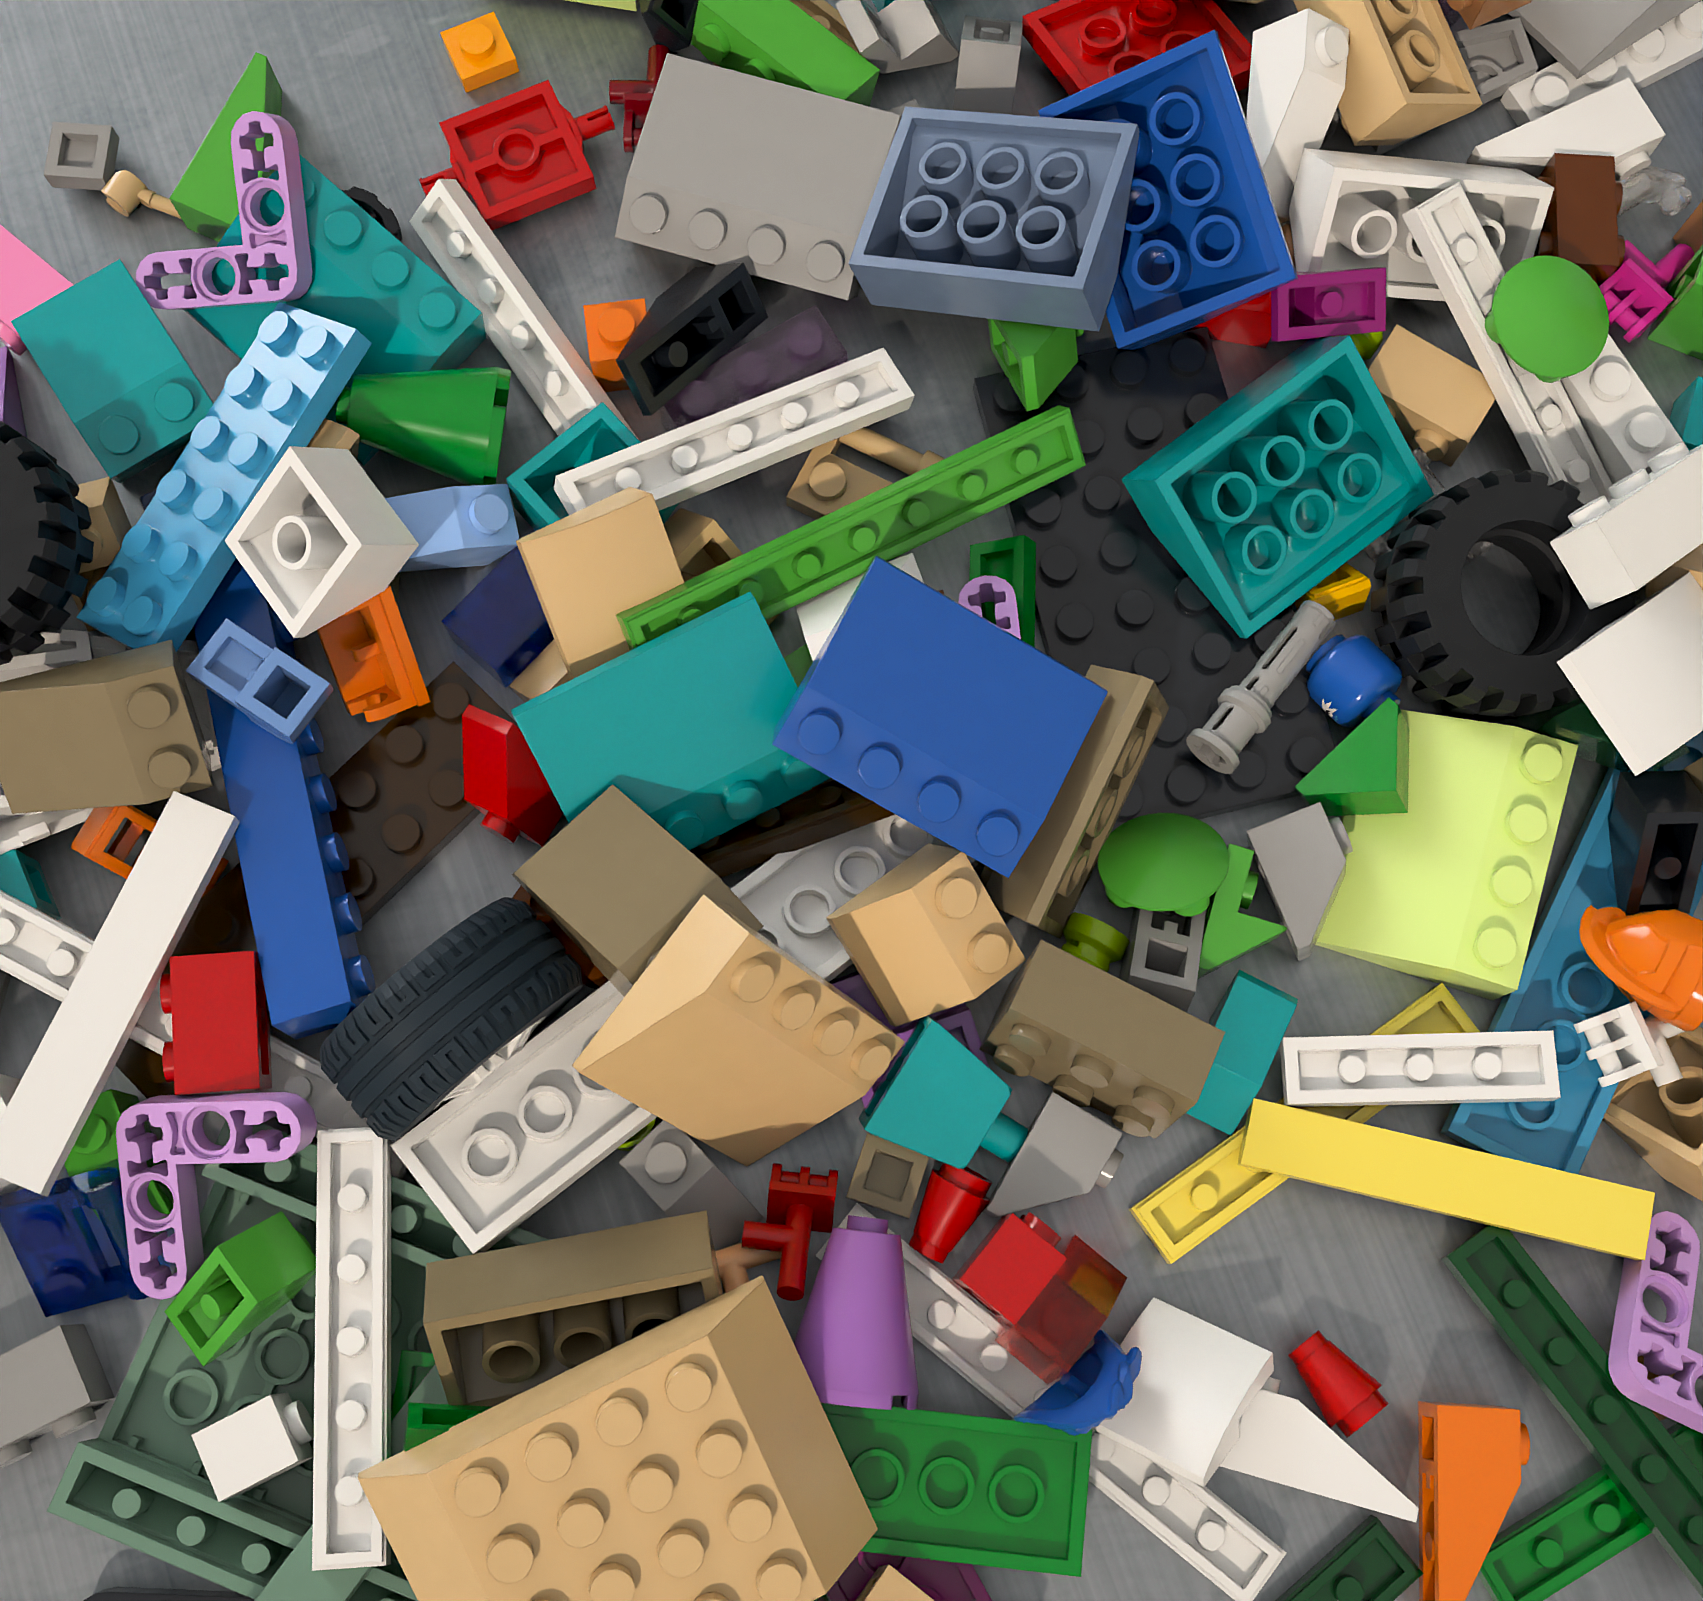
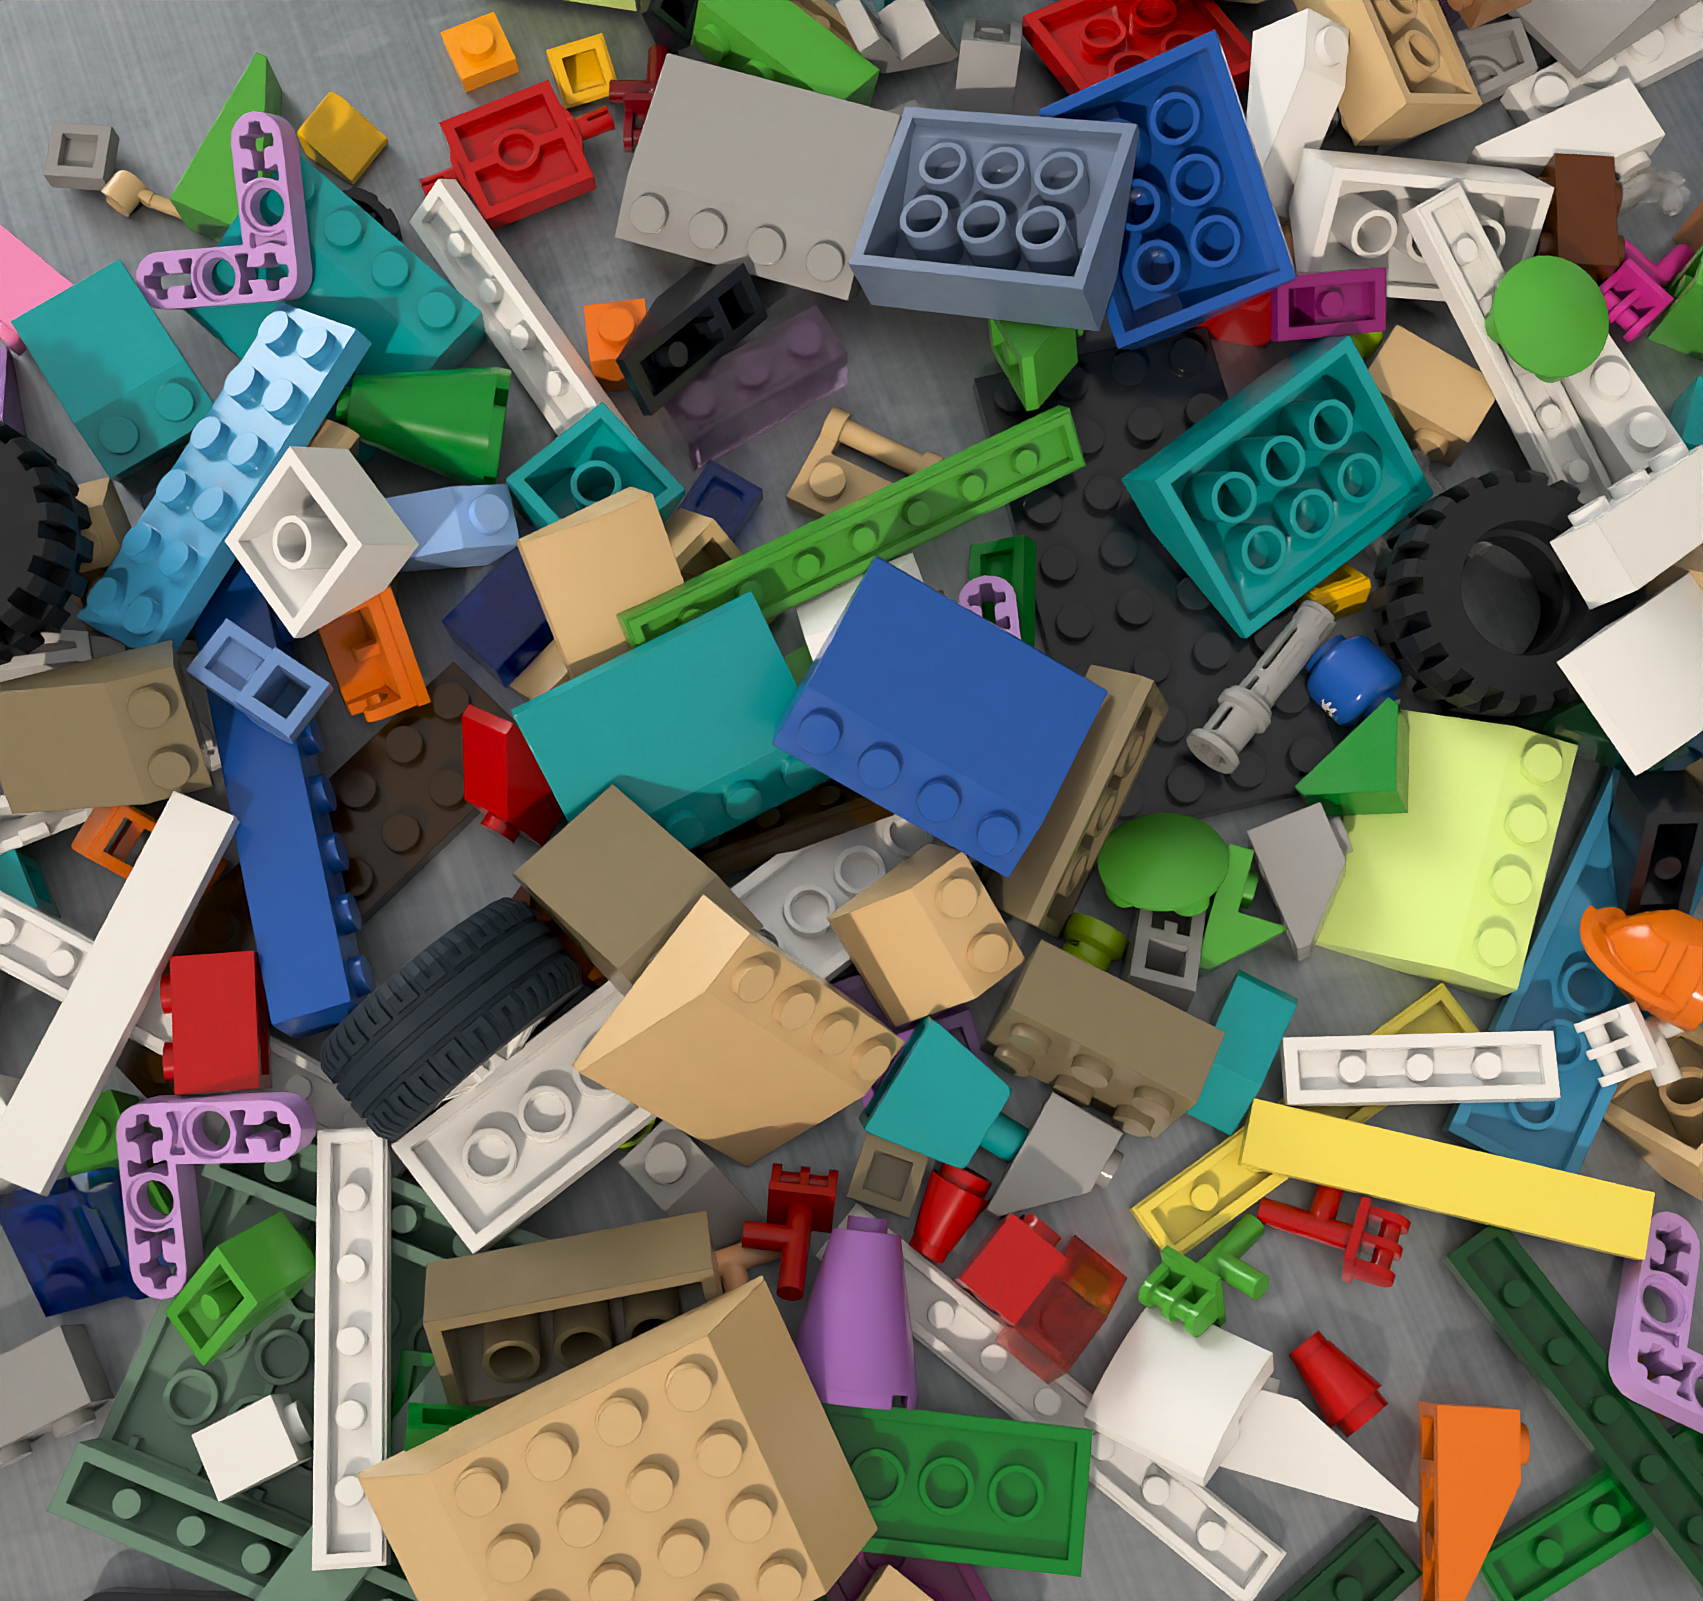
white plate [554,347,915,515] -> none
blue hat [1013,1329,1142,1436] -> none
none -> yellow slope [297,91,388,185]
none -> yellow slope [545,33,617,109]
none -> clear blue plate [678,459,763,543]
none -> bright green arm [1138,1214,1270,1337]
none -> red arm [1257,1184,1411,1288]

